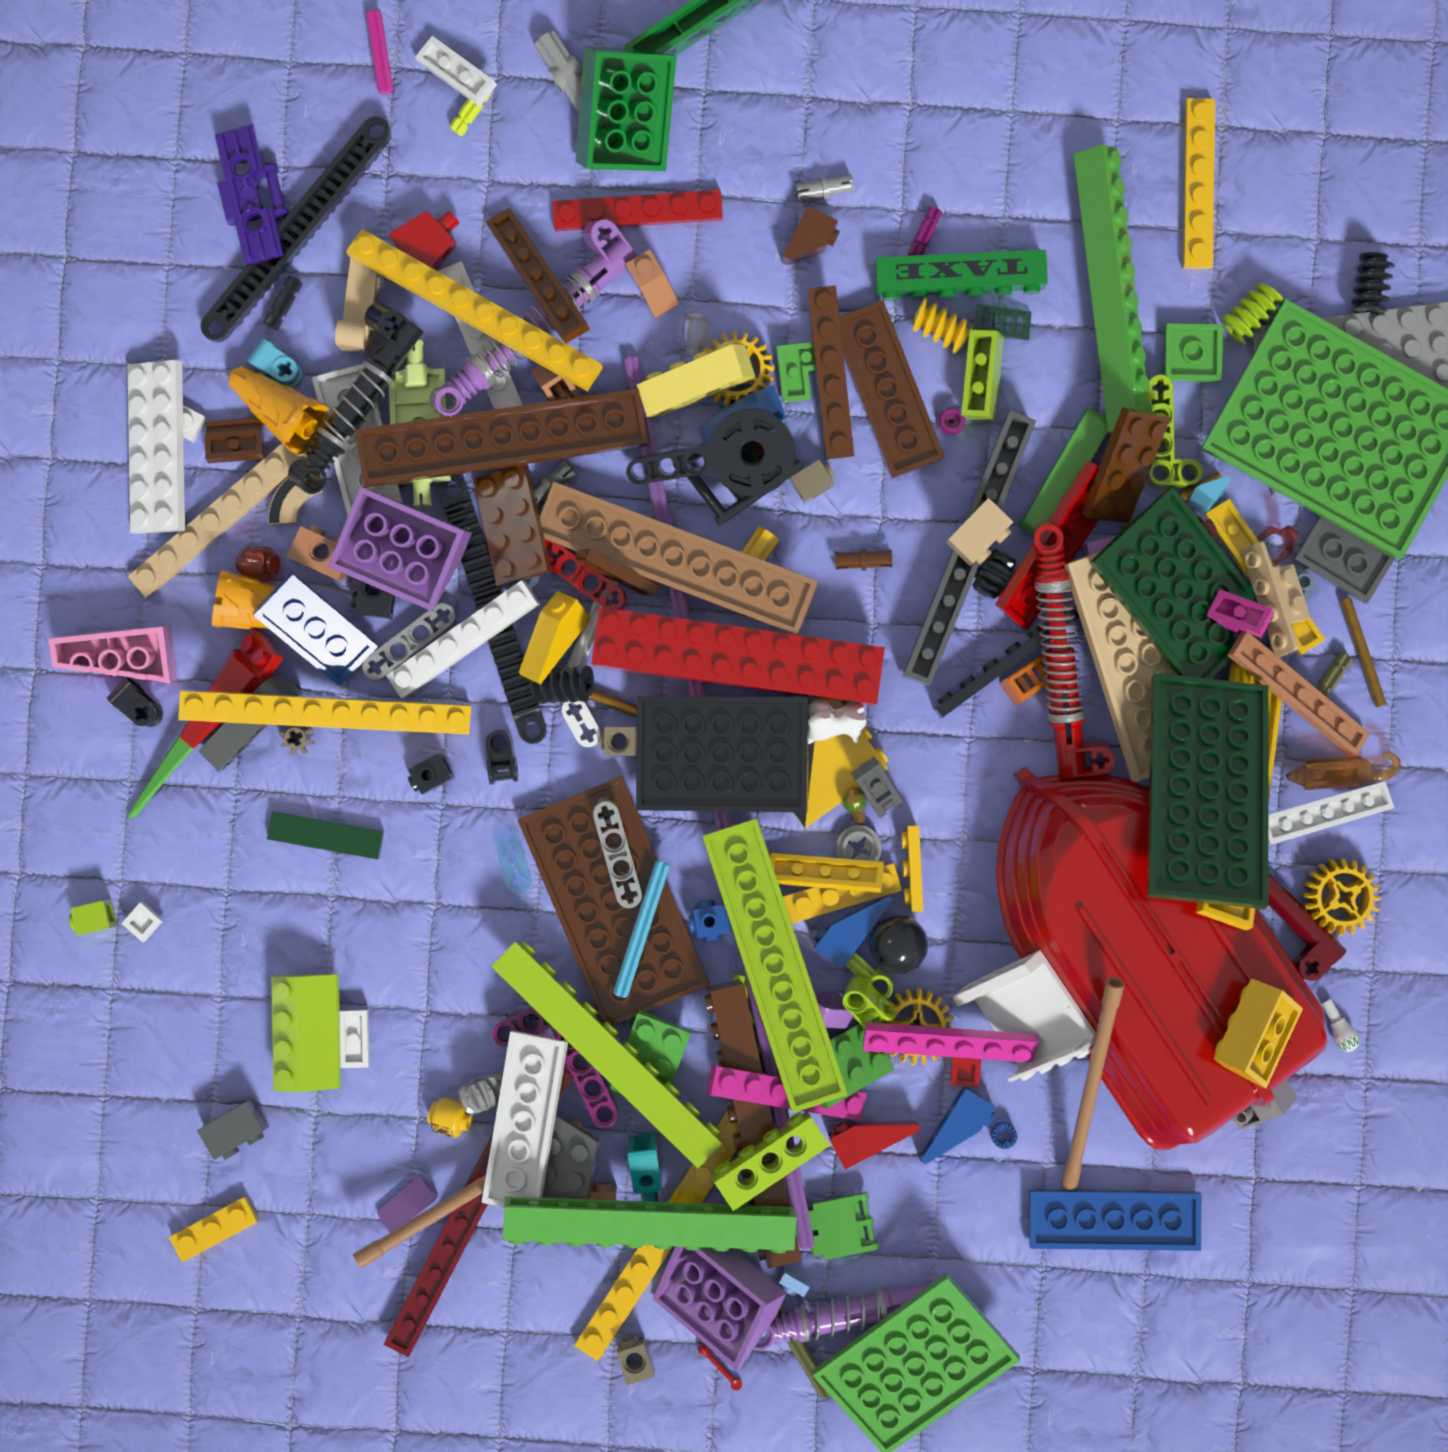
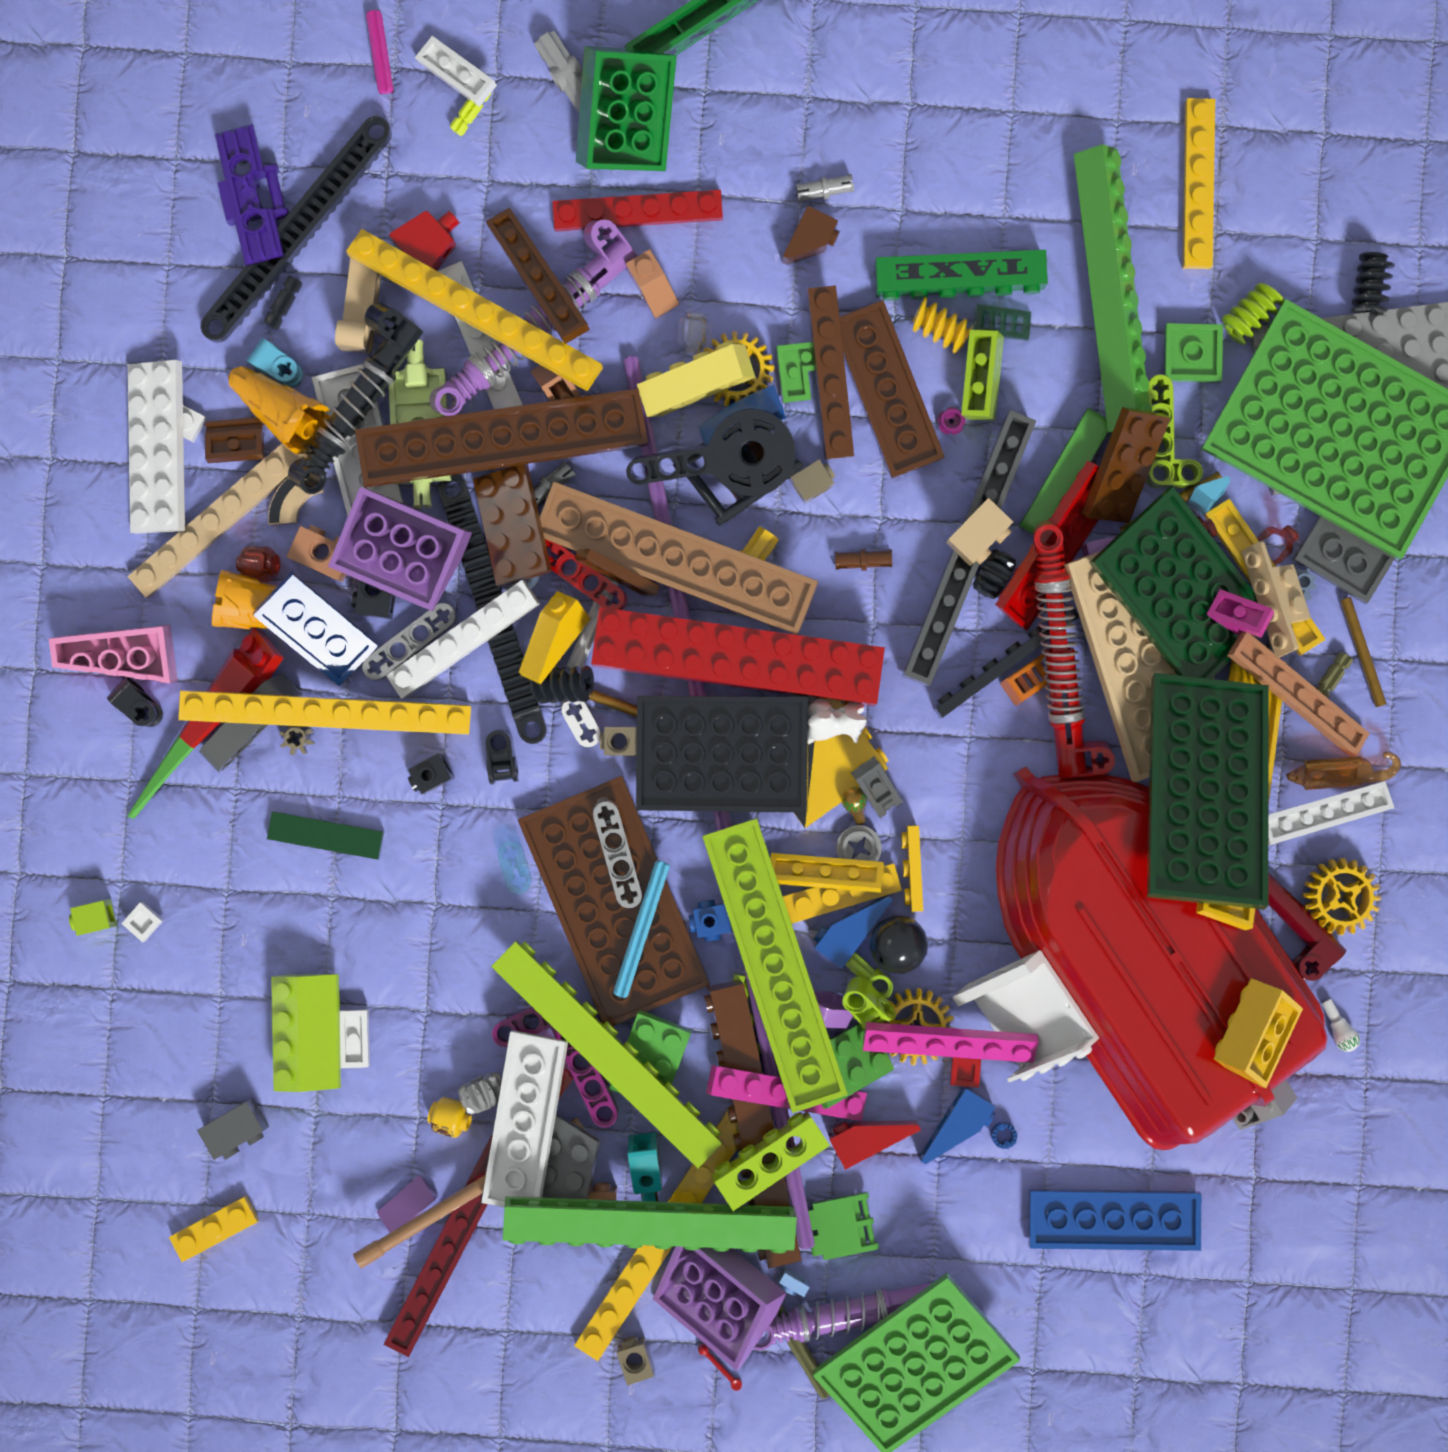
magenta axle [908,206,942,256] -> none
medium nougat piece [1061,977,1124,1190] -> none

